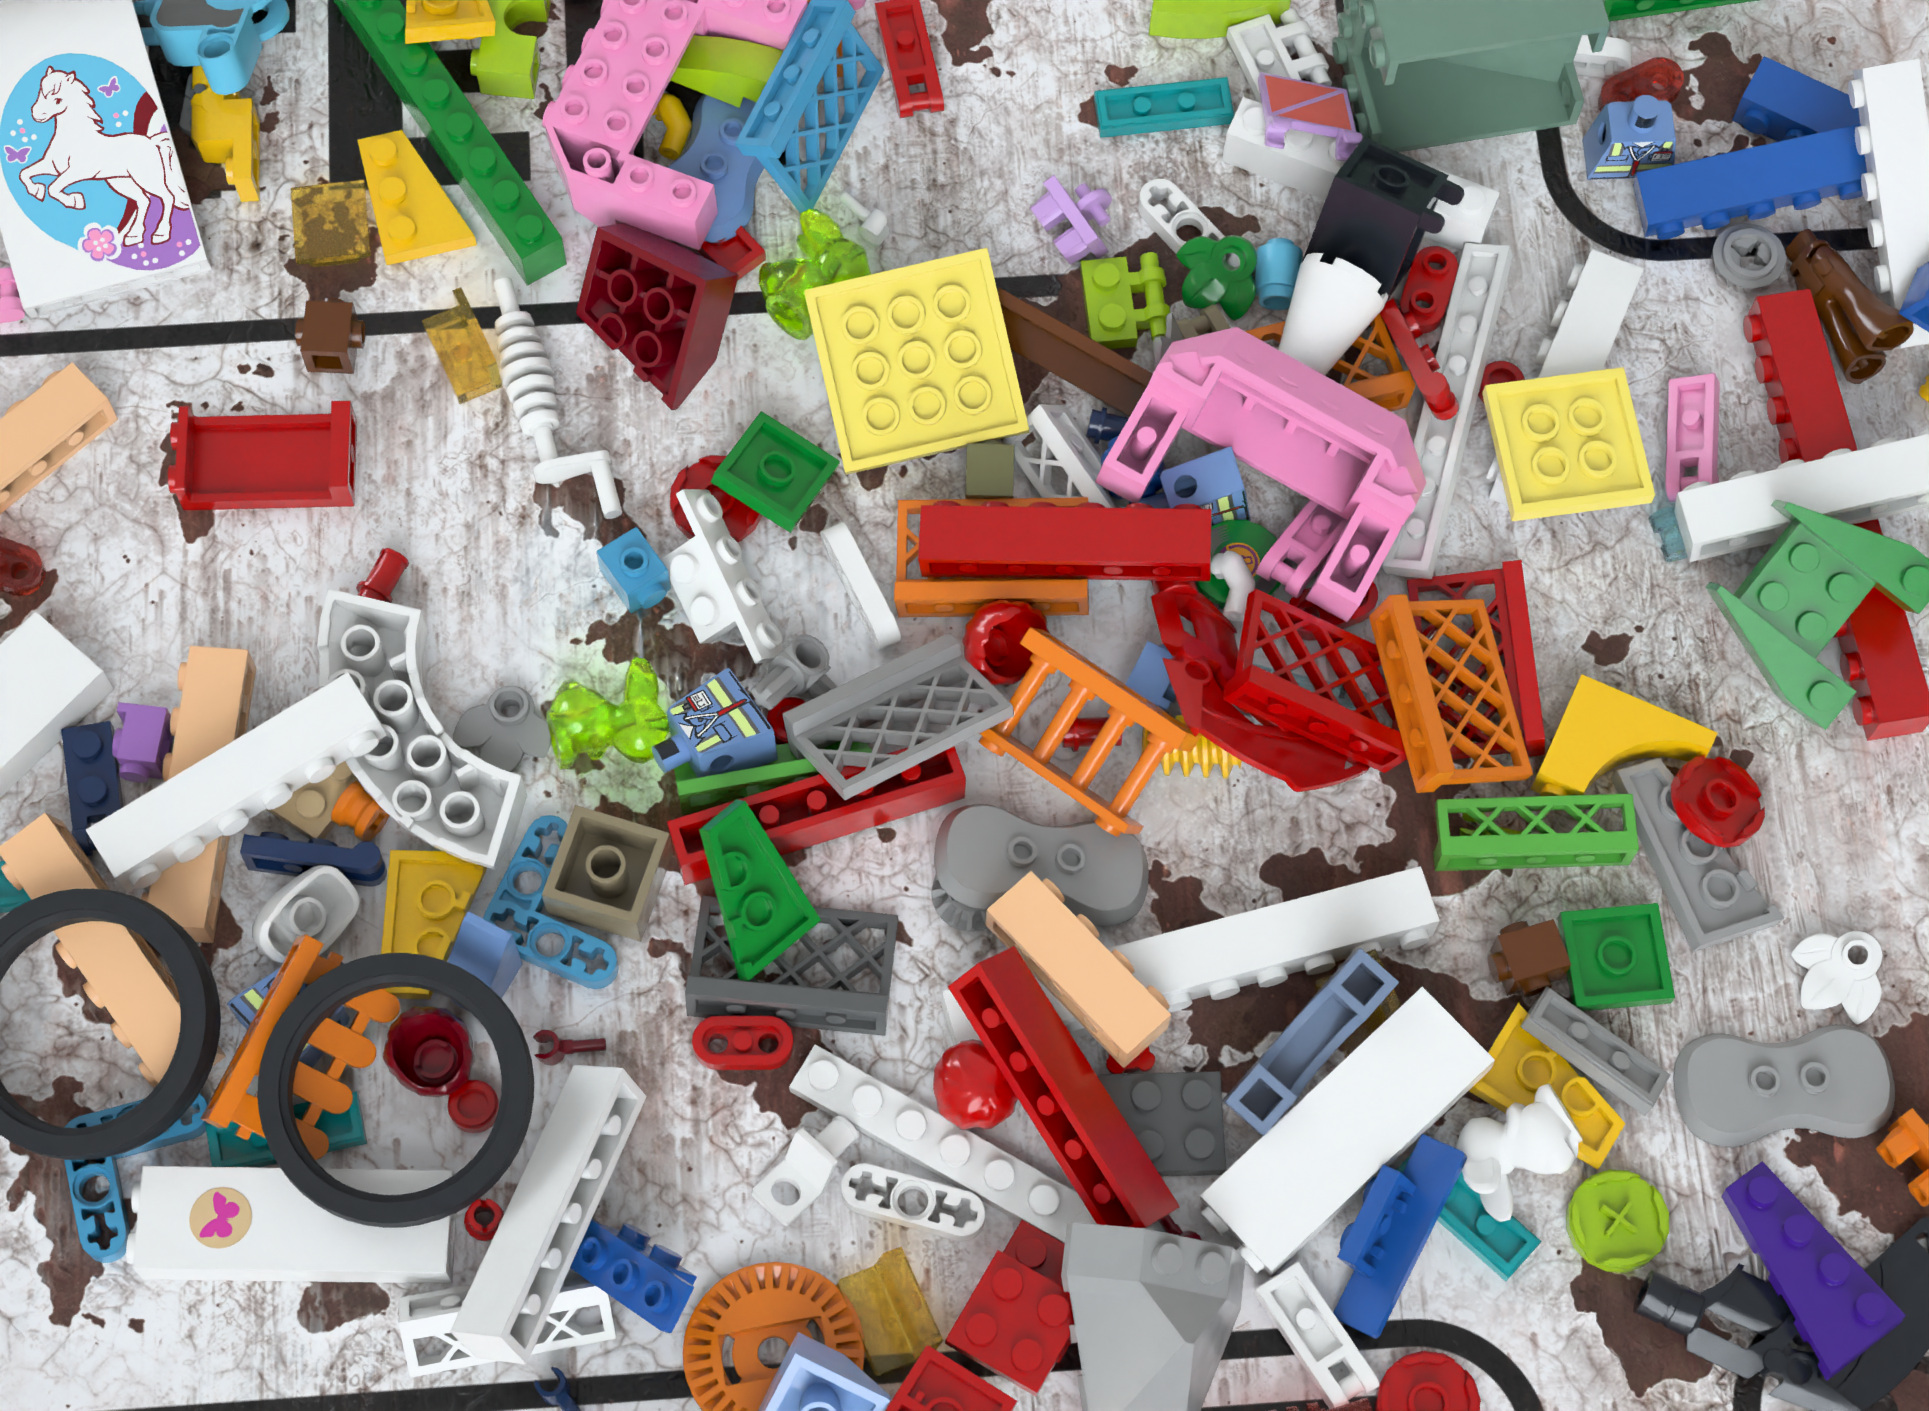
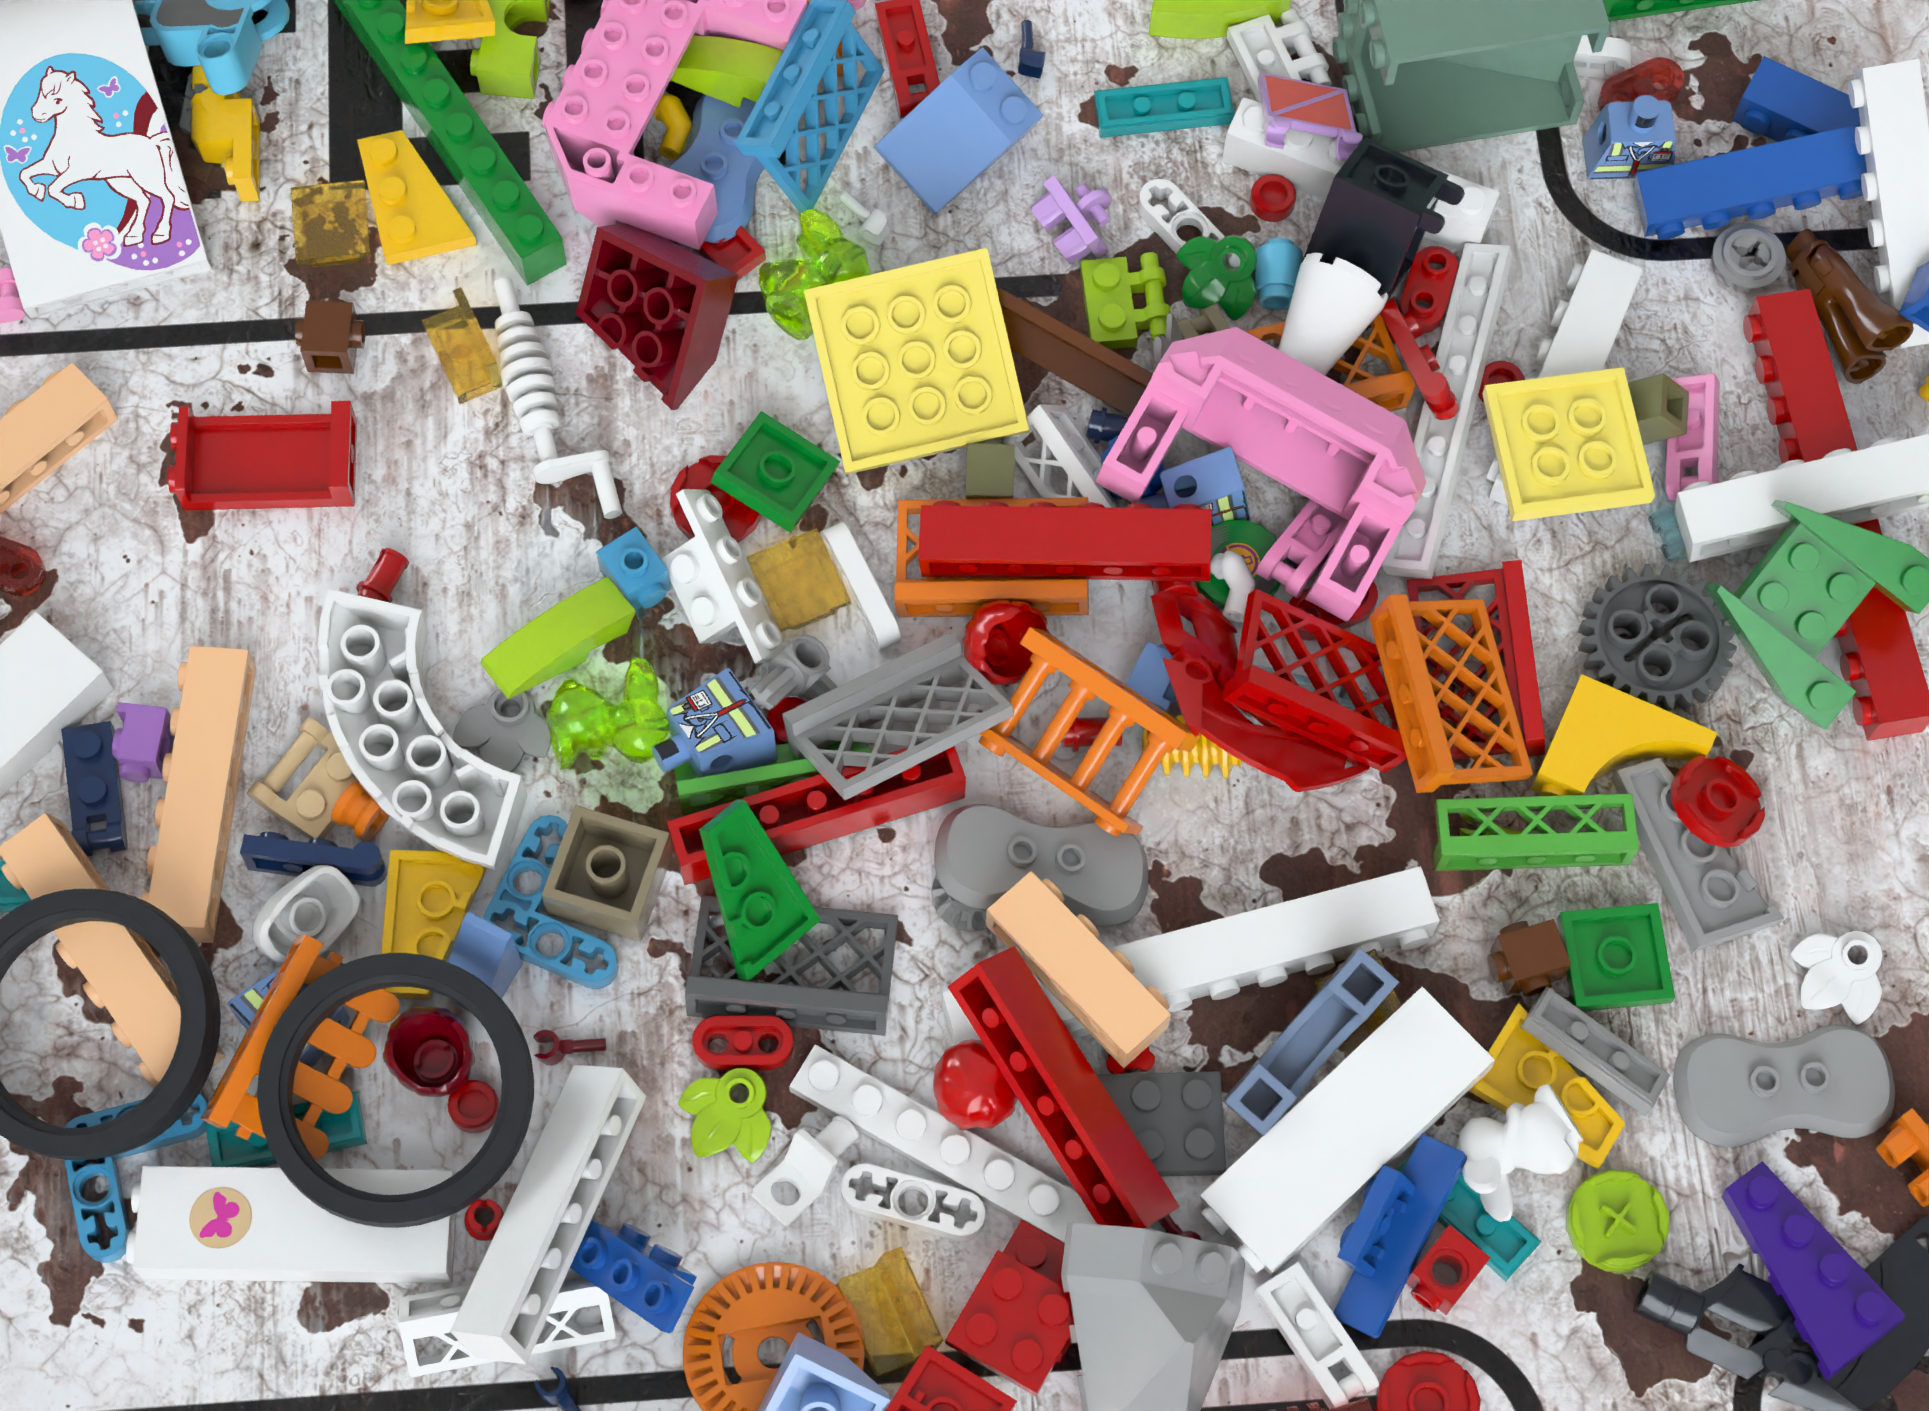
white brick [86,672,386,893] -> none
none -> lime slope [480,576,636,699]
none -> lime plate [678,1068,772,1163]
none -> clear yellow piece [747,528,851,632]
none -> medium blue slope [873,47,1044,215]
none -> dark blue hand [1018,20,1046,79]
none -> red tile [1249,174,1296,222]
none -> red brick [1406,1225,1491,1315]
none -> dark grey gear [1578,564,1737,712]
none -> olive brick [1628,373,1689,445]

